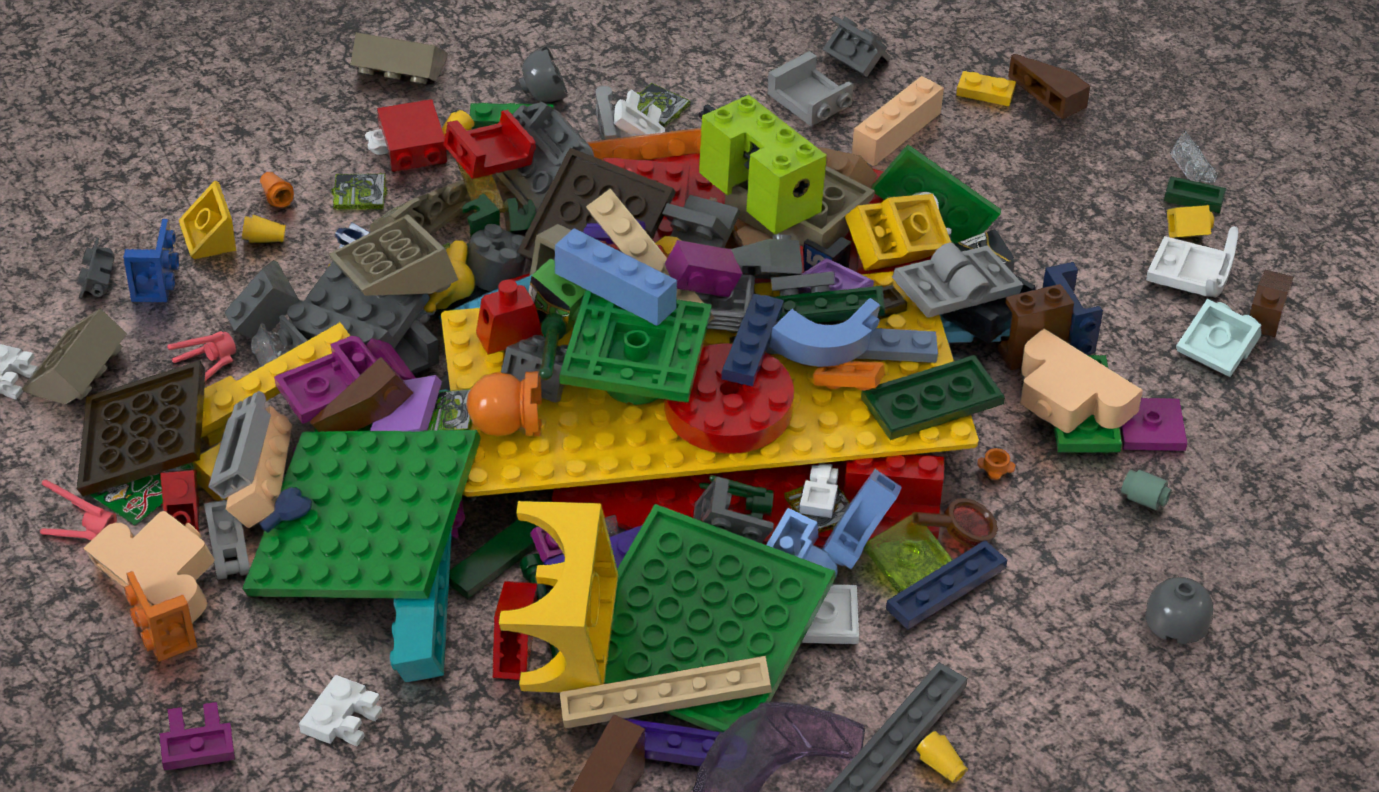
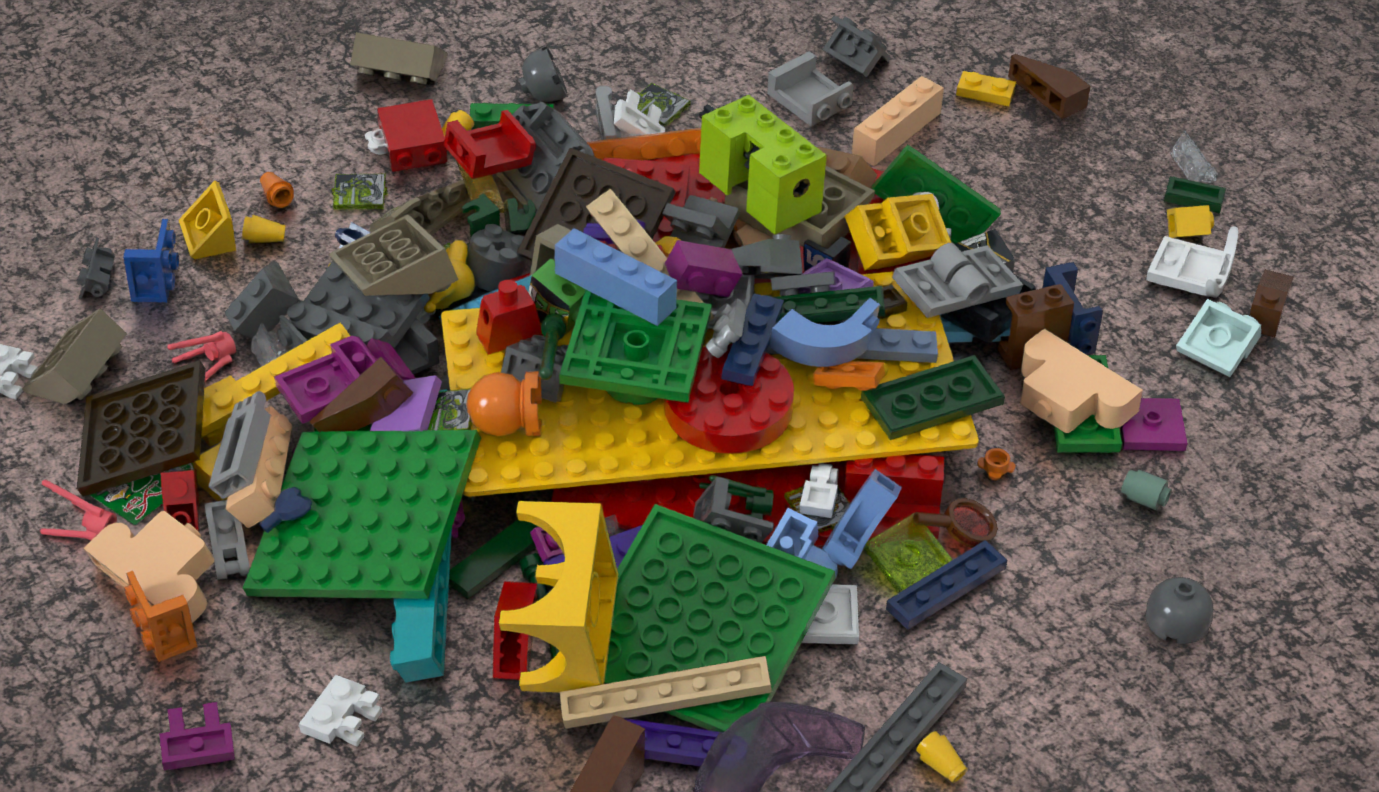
none -> light grey plate [706,298,747,358]

